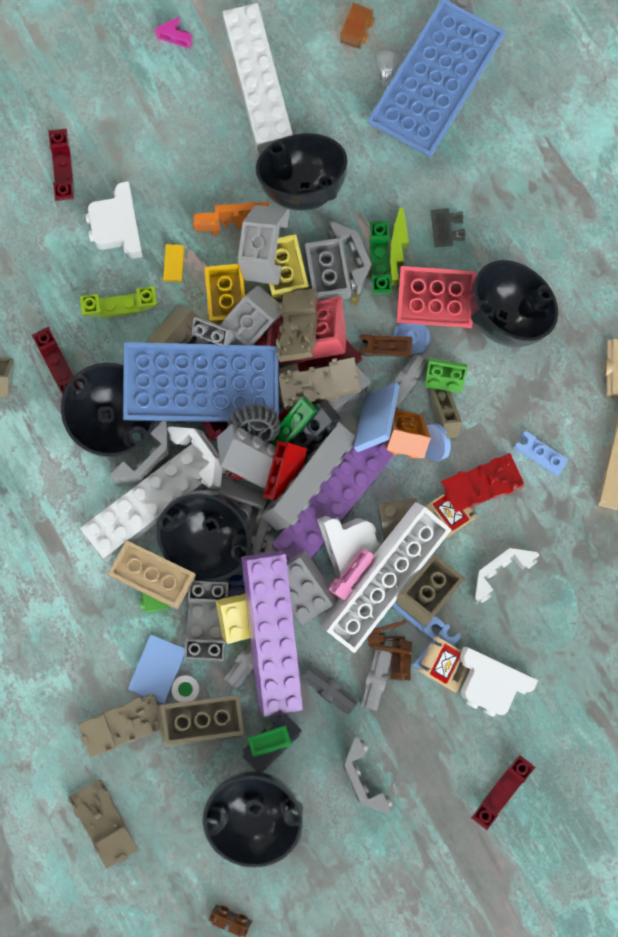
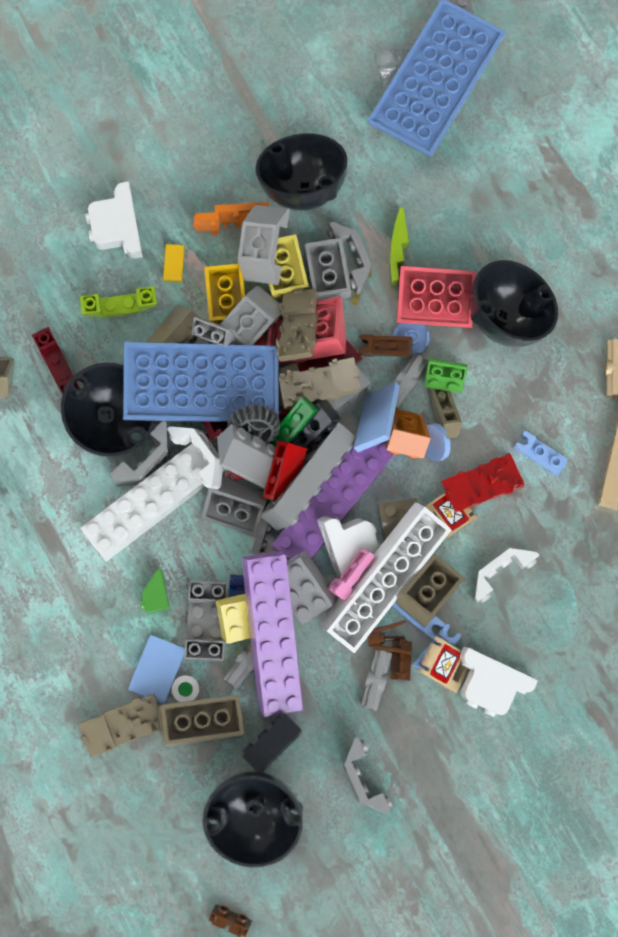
dark red slope [48,128,74,201] -> none
dark tan piece [68,779,138,869] -> none
tan plate [108,540,196,610] -> none
dark pink slope [155,17,193,49] -> none
black piece [157,490,253,582] -> none
white brick [223,3,293,153] -> none
green tile [248,725,292,758] -> none
dark grey piece [301,666,358,715] -> none
clear orange brick [340,3,375,49] -> none
green slope [370,221,392,294] -> none
clear smoke plate [430,208,465,248] -> none
dark red slope [471,755,536,831] -> none

